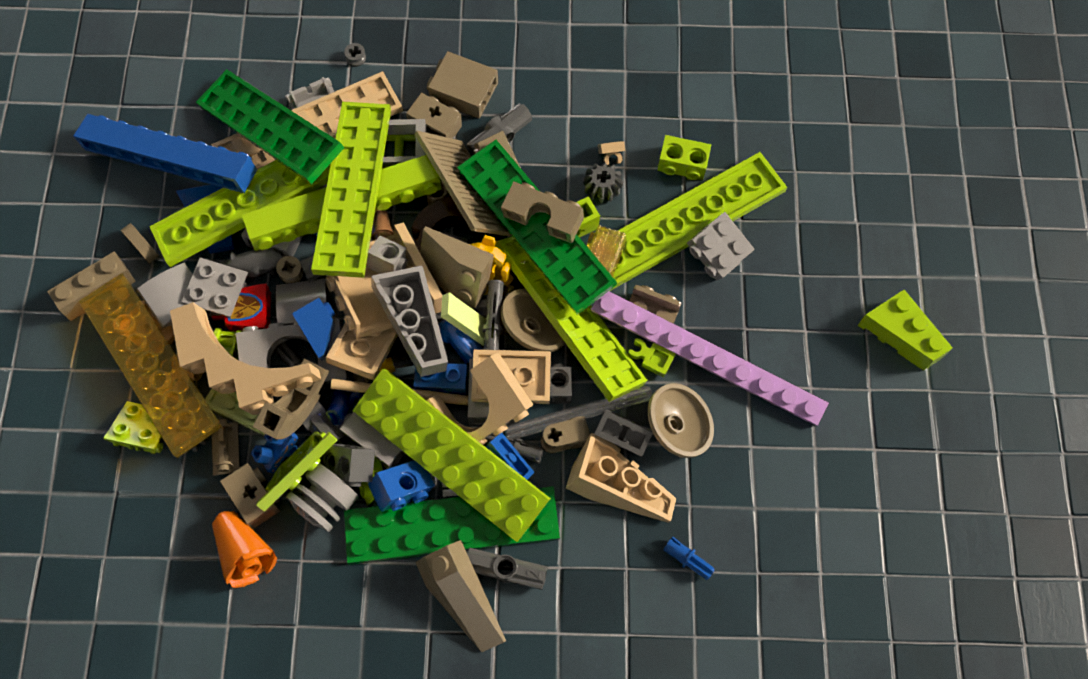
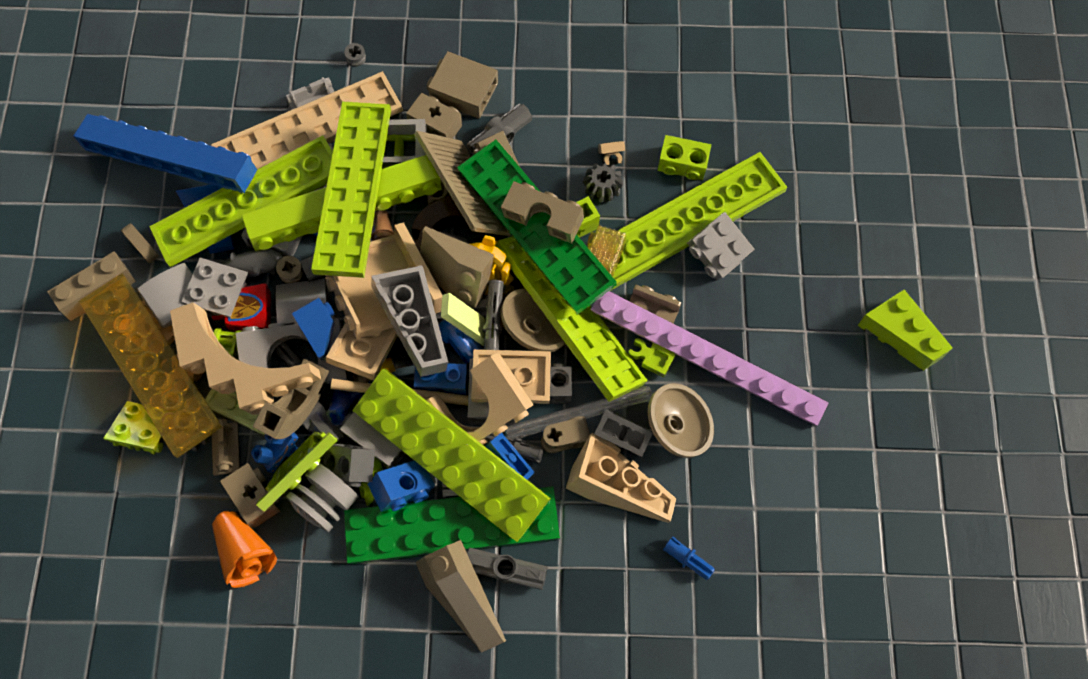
green plate [196,69,345,184] -> none
light grey brick [367,236,408,274] -> none

